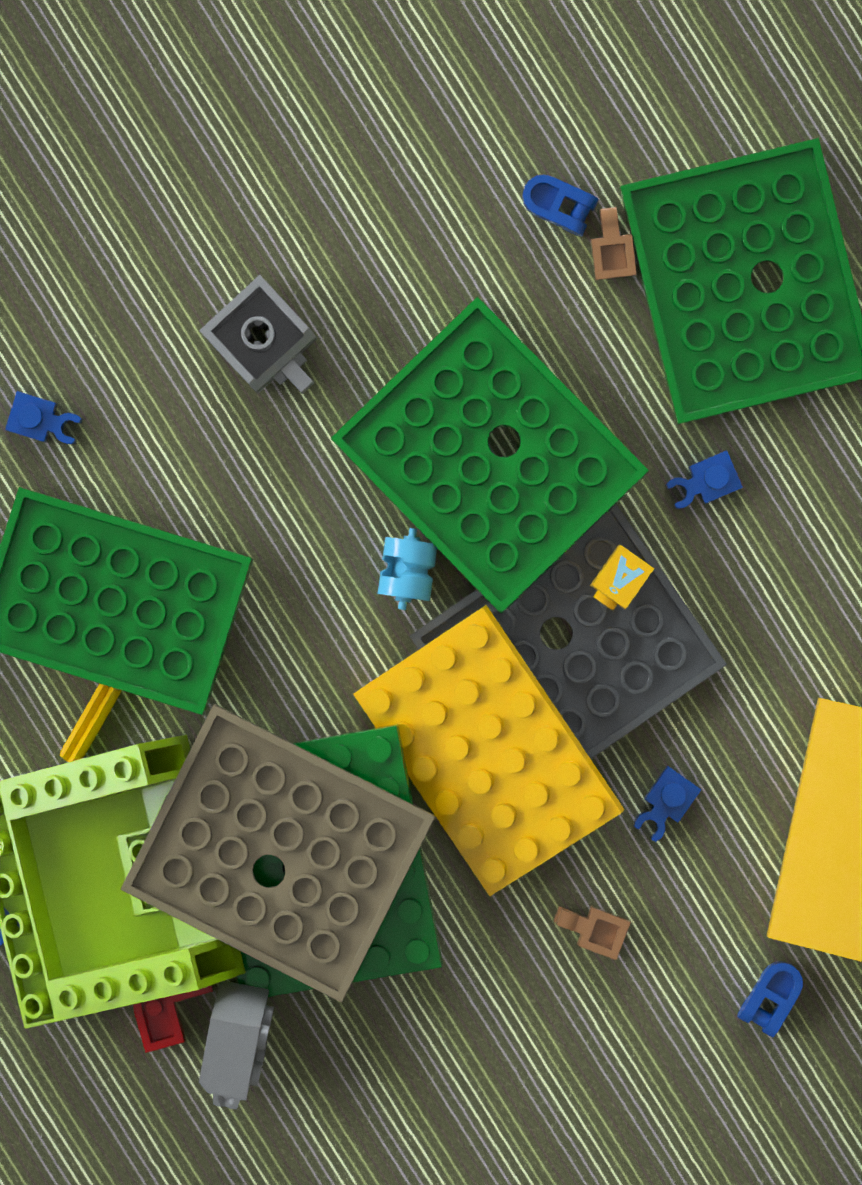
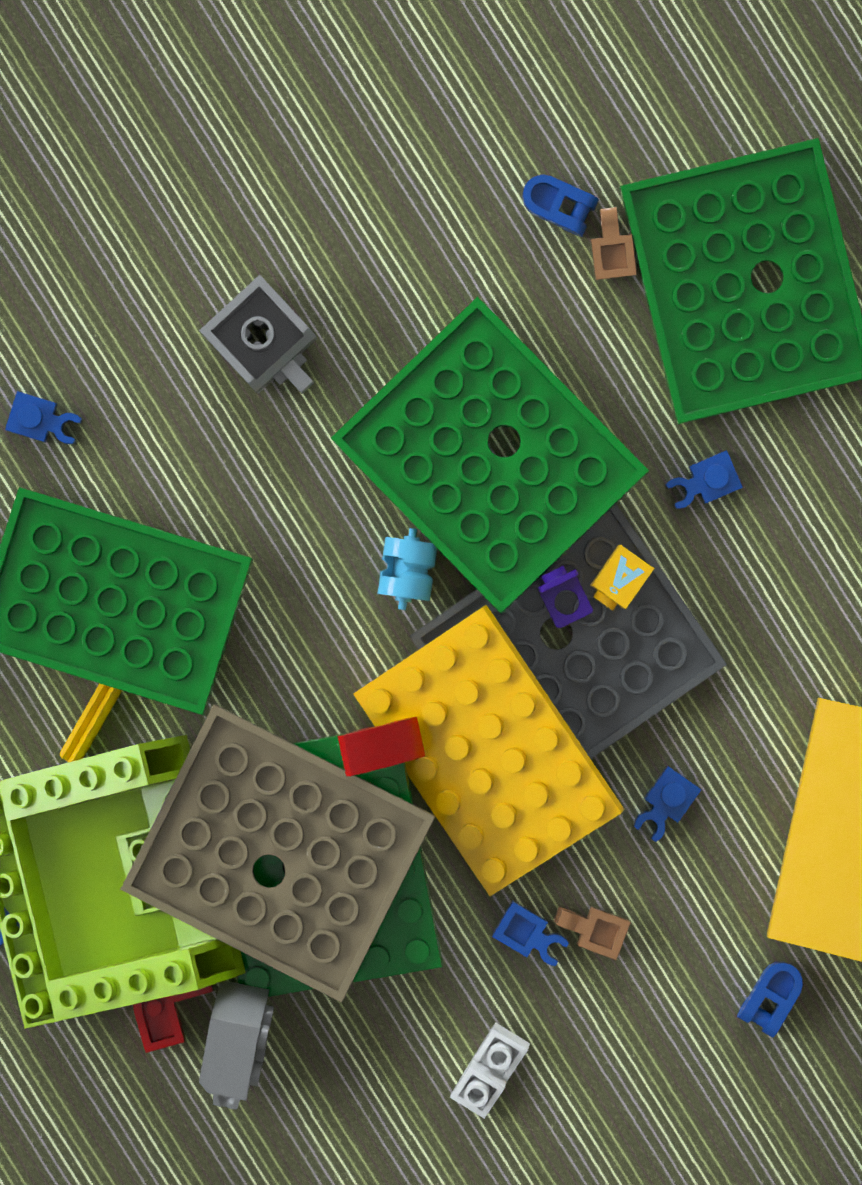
none -> red slope [337,716,425,777]
none -> white slope [450,1022,530,1119]
none -> blue plate [492,900,569,966]
none -> dark purple bracket [537,566,593,628]

